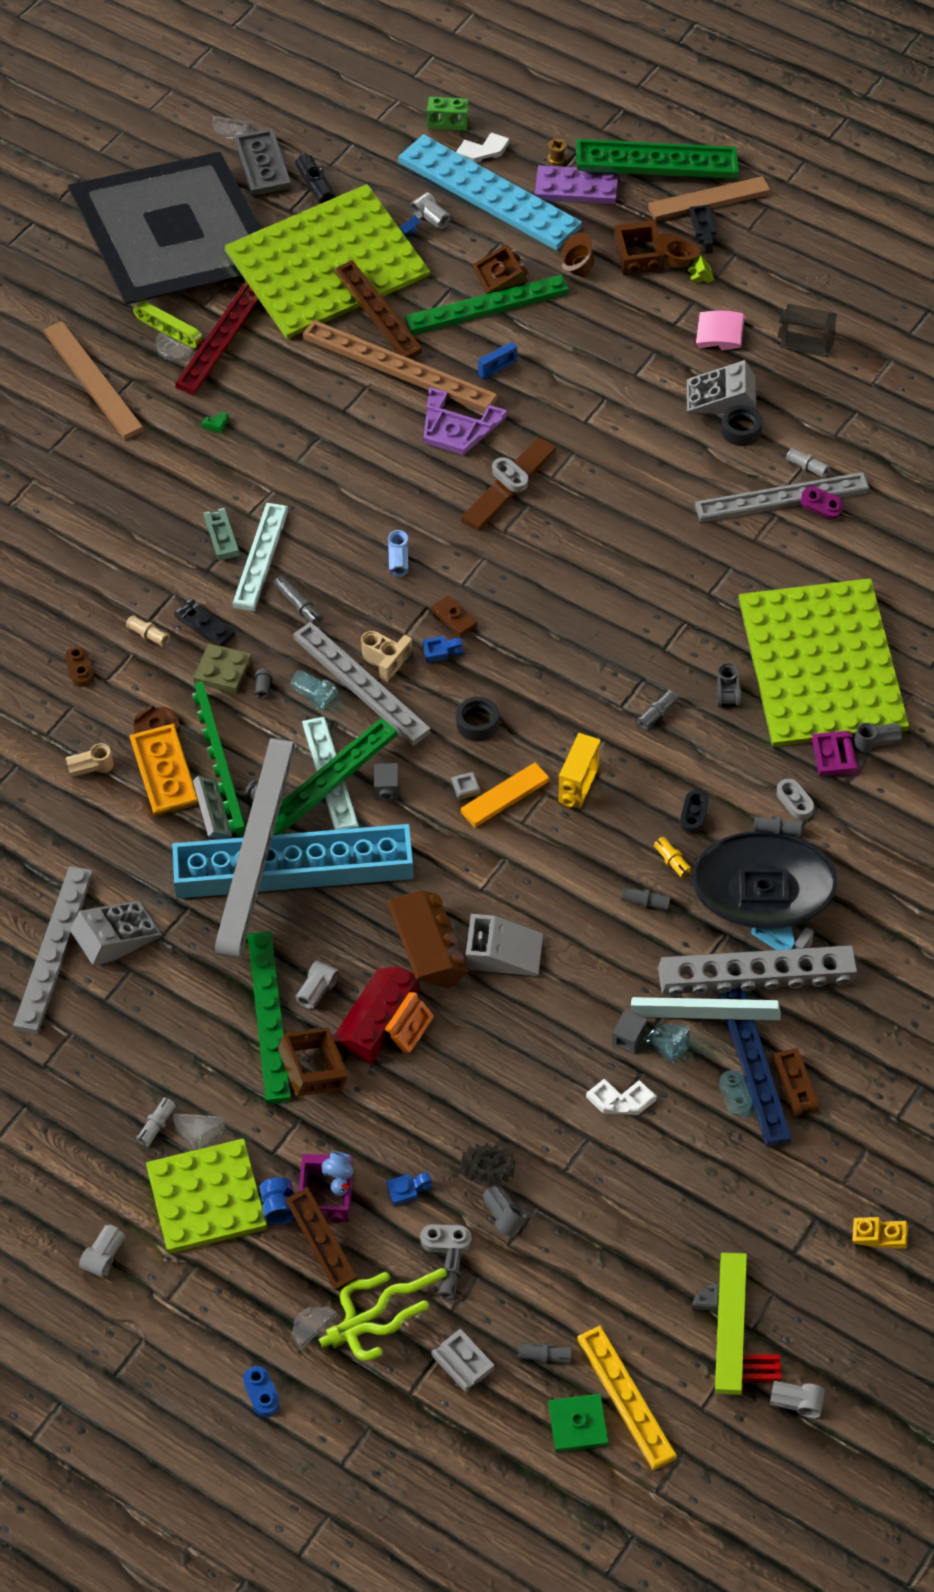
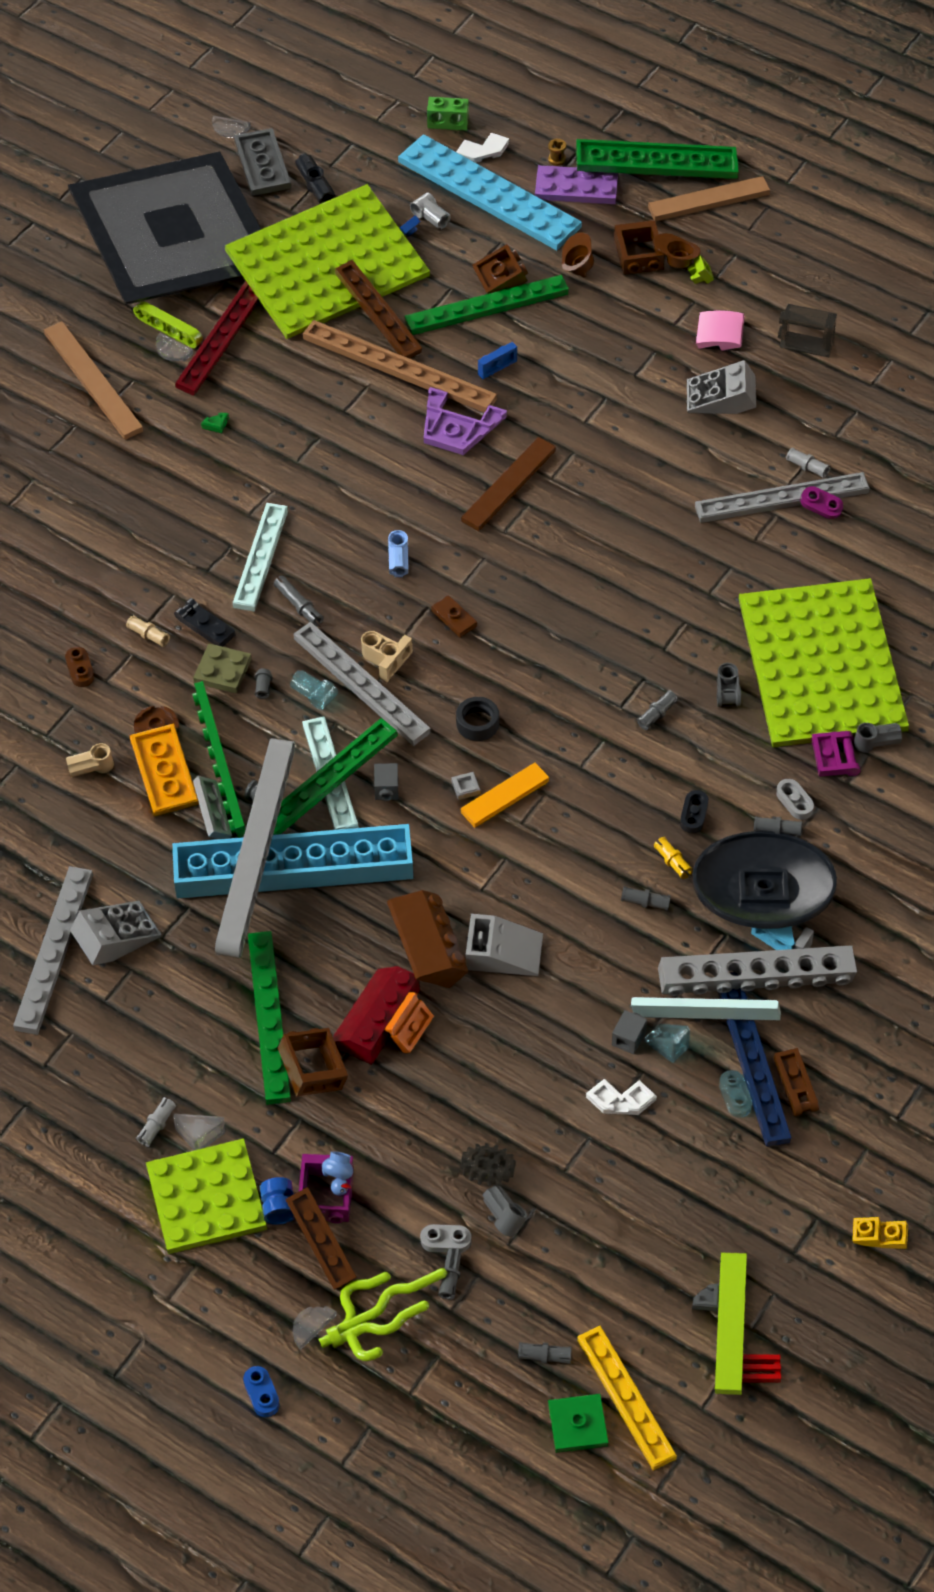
light grey piece [79,1225,125,1278] -> none
sand green plate [203,508,239,561] -> none
light grey piece [296,960,339,1009] -> none
blue plate [386,1172,433,1207] -> none
blue plate [422,636,463,663] -> none
light grey plate [431,1329,494,1392] -> none
light grey plate [492,457,528,492] -> none
yellow window [558,733,600,809] -> none
black hinge [689,205,717,253] -> none
black tyre [721,405,762,446] -> none
light grey piece [770,1381,825,1418] -> none

